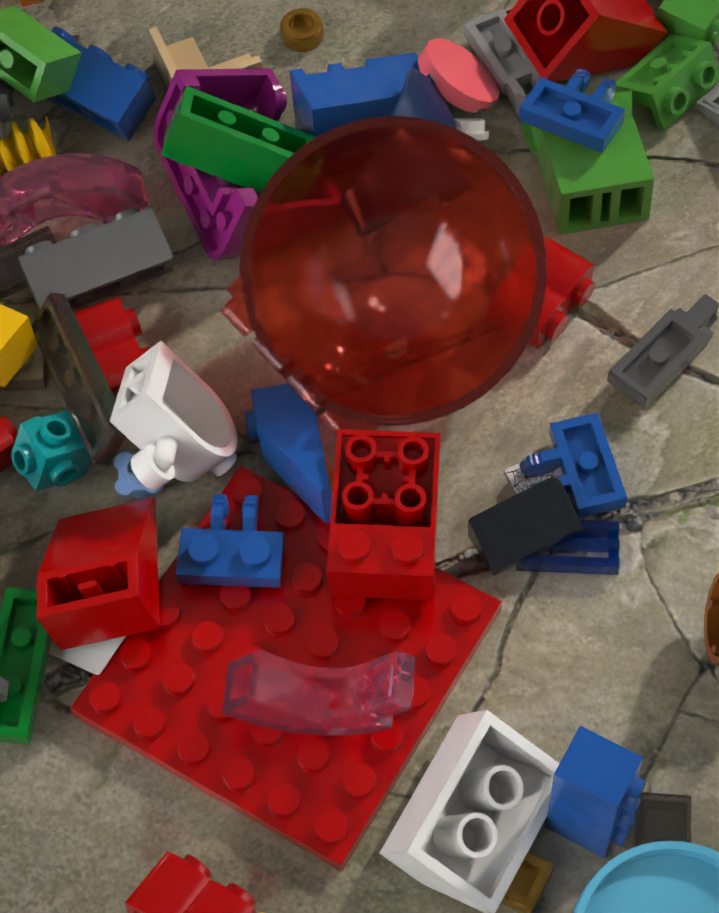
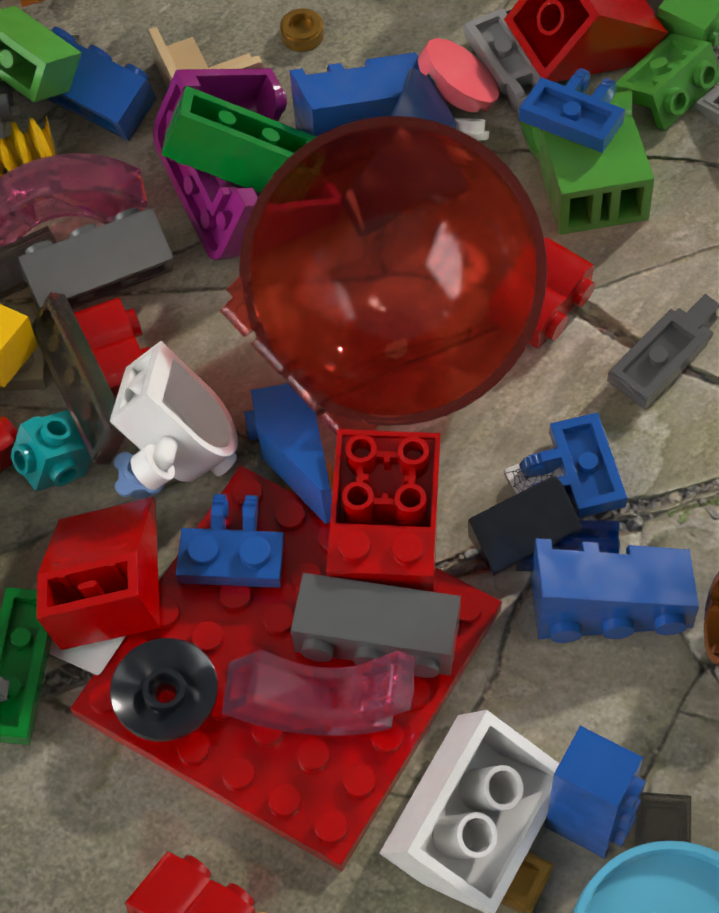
none -> black dish [110,638,218,742]
none -> dark grey brick [291,573,461,678]
none -> blue wedge [531,538,699,643]

